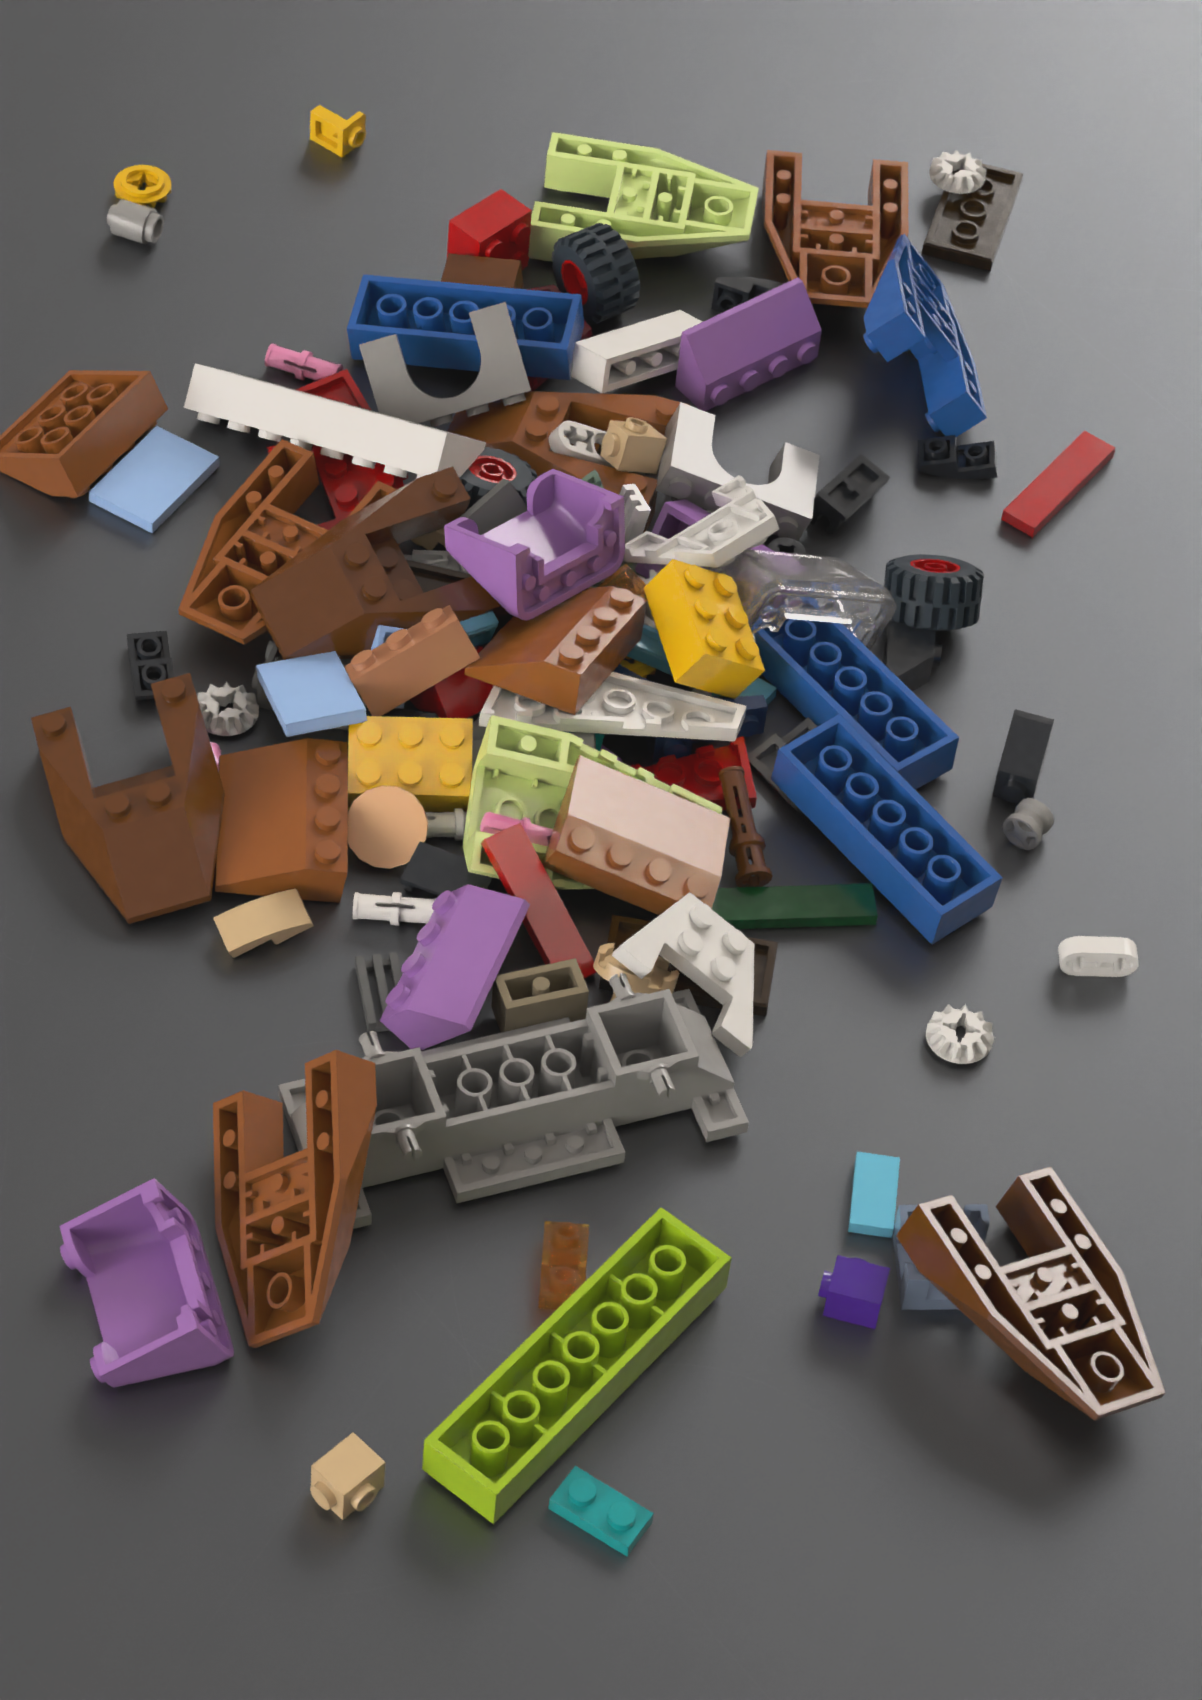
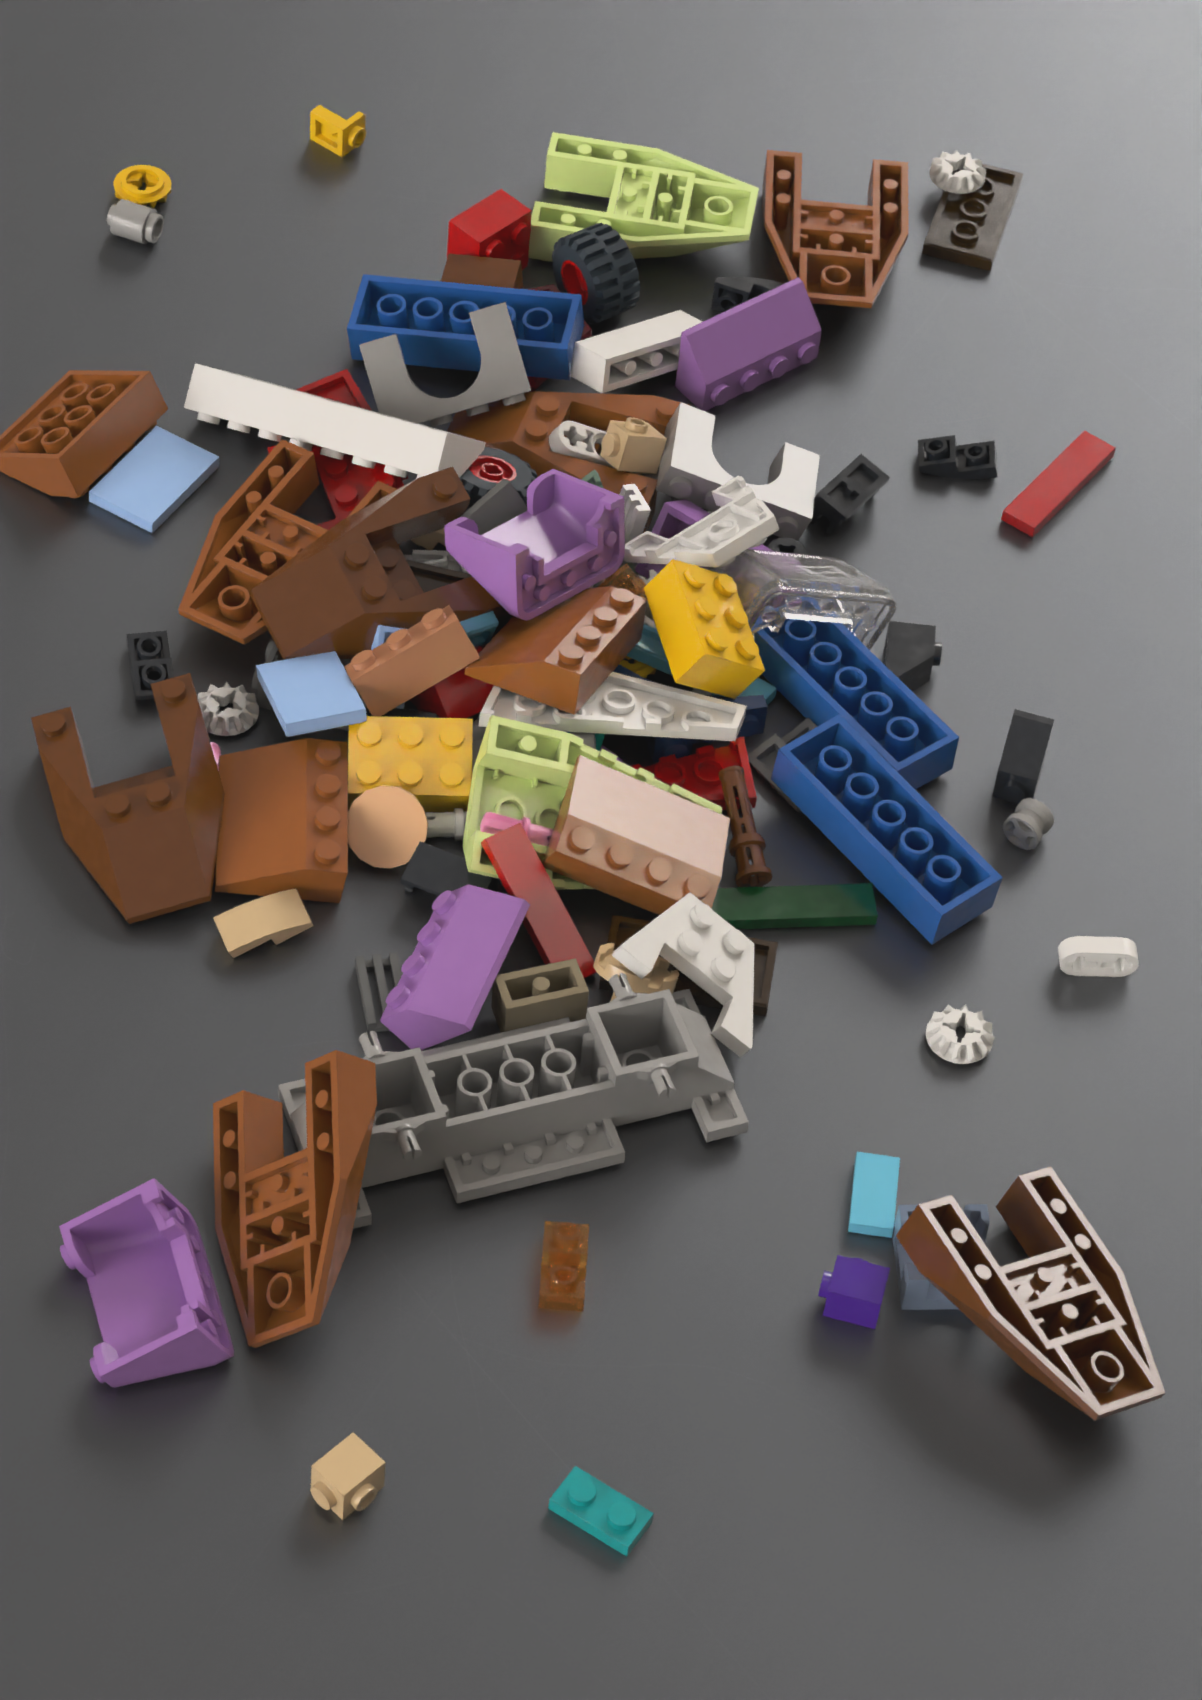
bright pink pin [265,344,343,381] -> none
white pin [353,892,436,926] -> none
lime brick [422,1207,732,1524] -> none
blue wedge [863,234,987,437] -> none
black wheel [881,554,984,631] -> none

